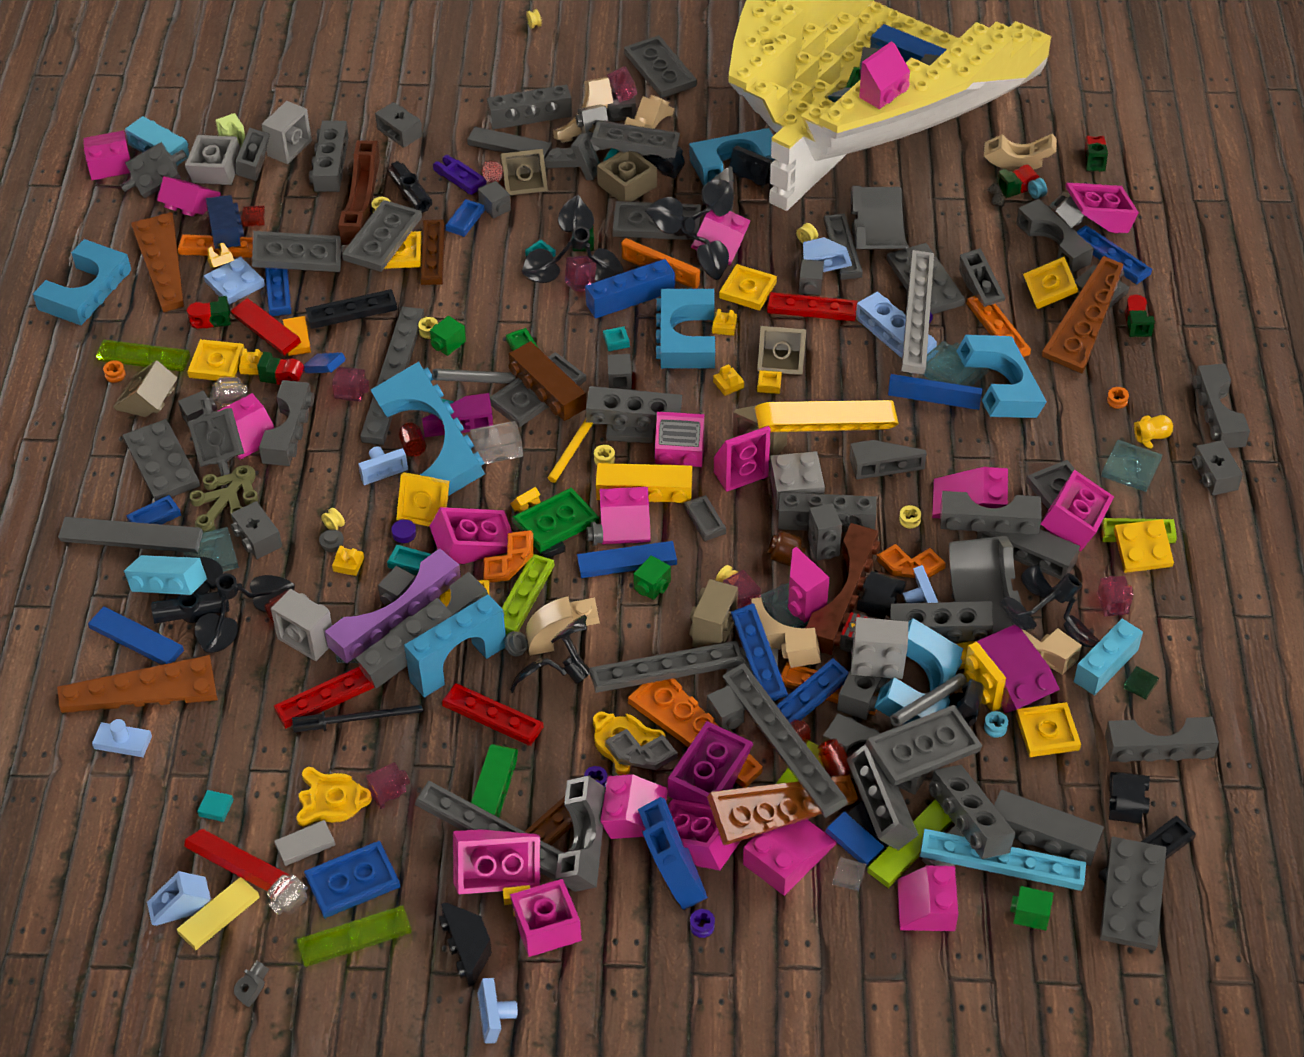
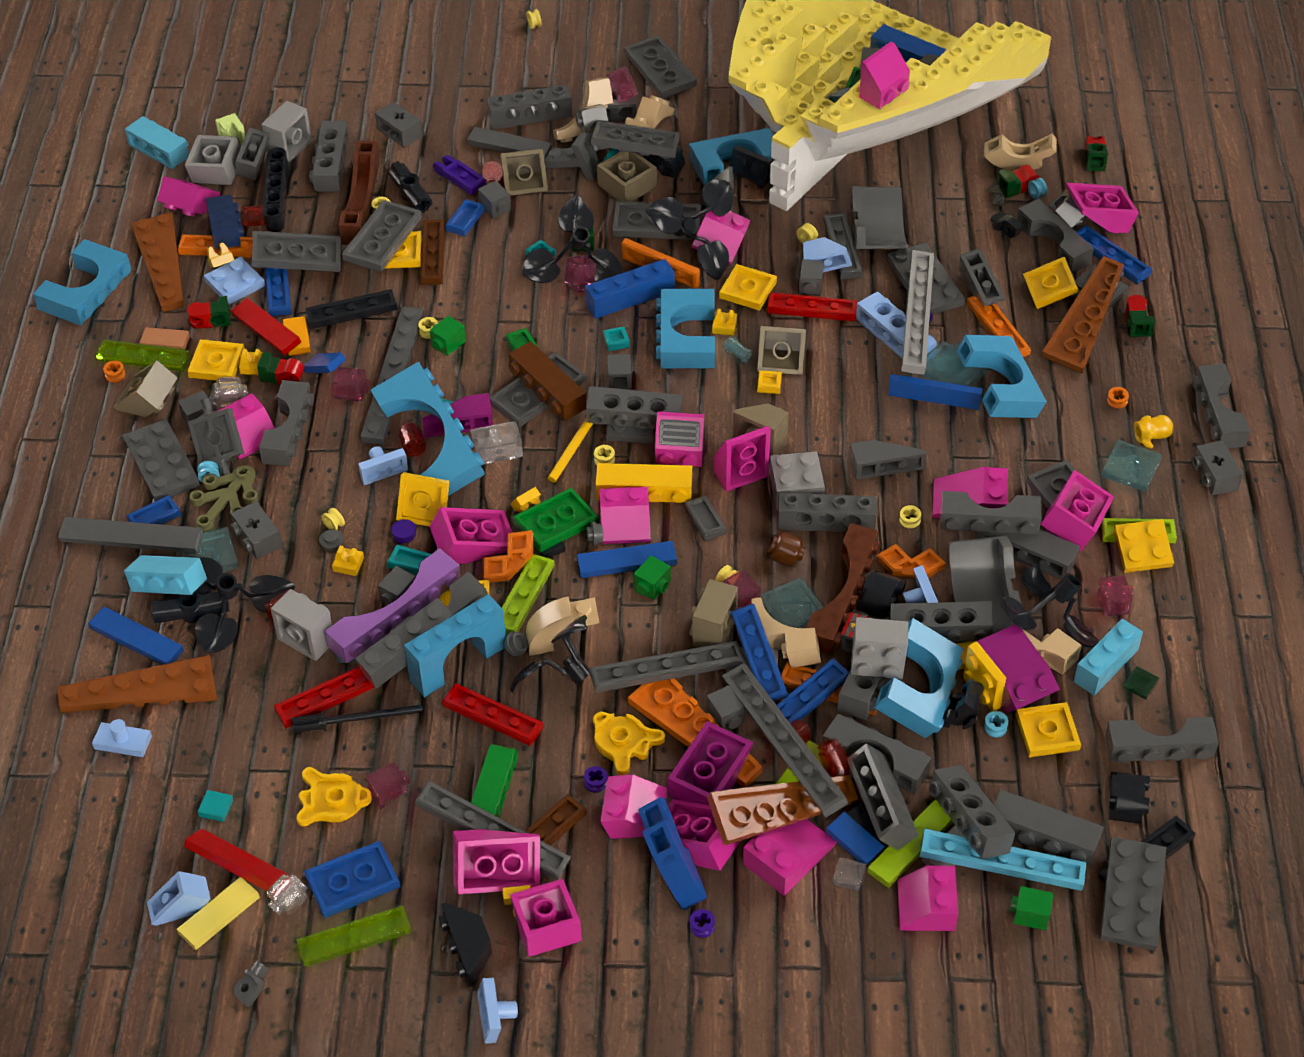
dark pink slope [83,130,130,180] -> none
dark grey plate [120,142,187,198] -> none
light grey tile [274,820,335,866] -> none
dark grey piece [432,369,515,384] -> none
dark grey arch [556,776,606,892] -> none
flat silver tile [605,729,677,770] -> none
yellow tile [713,364,744,396] -> none
yellow beam [755,400,899,432] -> none
dark pink slope [788,547,829,623] -> none
dark grey brick [808,503,842,561] -> none
dark grey plate [865,705,982,786] -> none
dark grey piece [890,673,967,727] -> none
none -> nougat tile [139,327,190,352]
none -> medium azure bush [197,461,220,483]
none -> black beam [263,147,289,232]
none -> clear light blue pin [723,337,753,363]
none -> black piece [990,211,1023,238]

